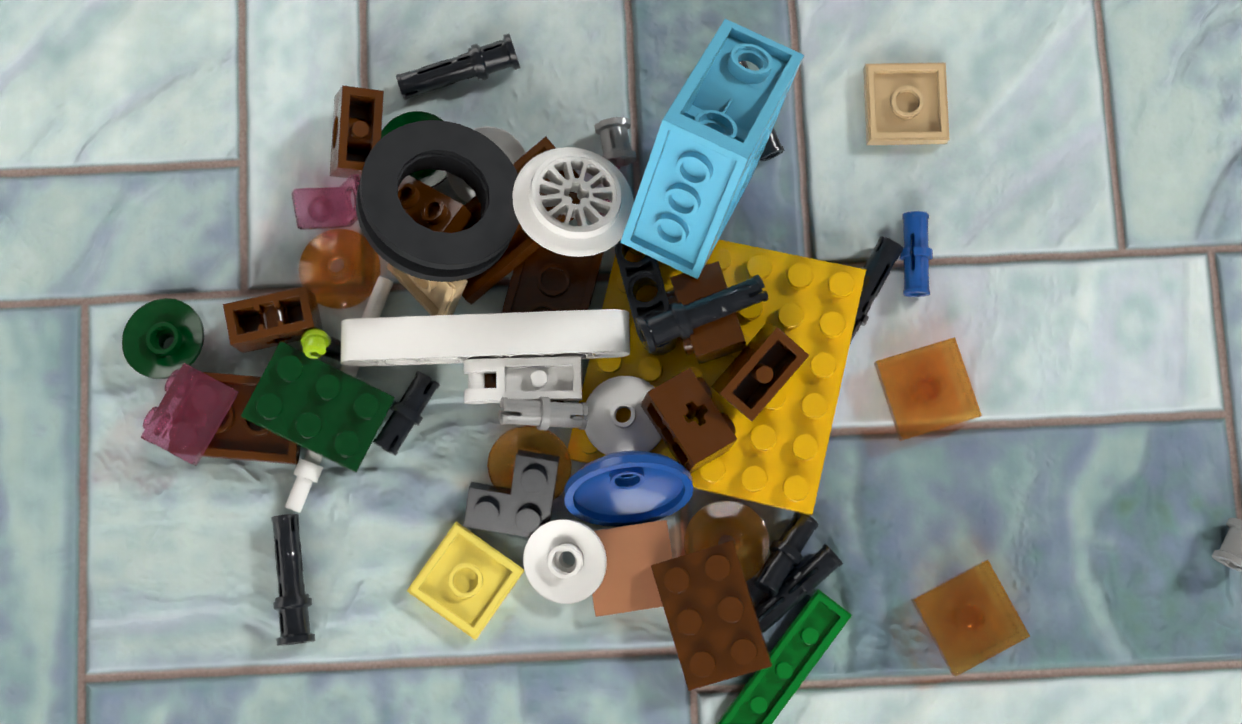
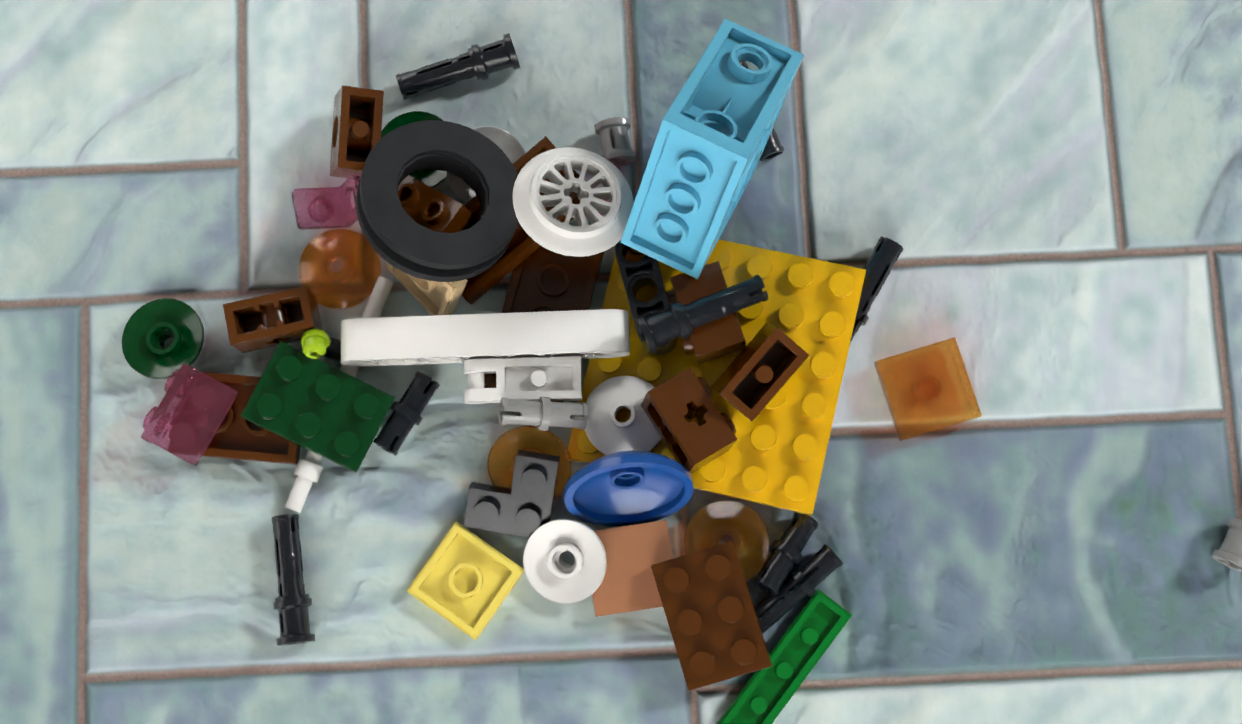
tan tile [863,63,950,145] -> none
blue pin [900,211,933,297] -> none
clear orange plate [911,560,1030,677] -> none

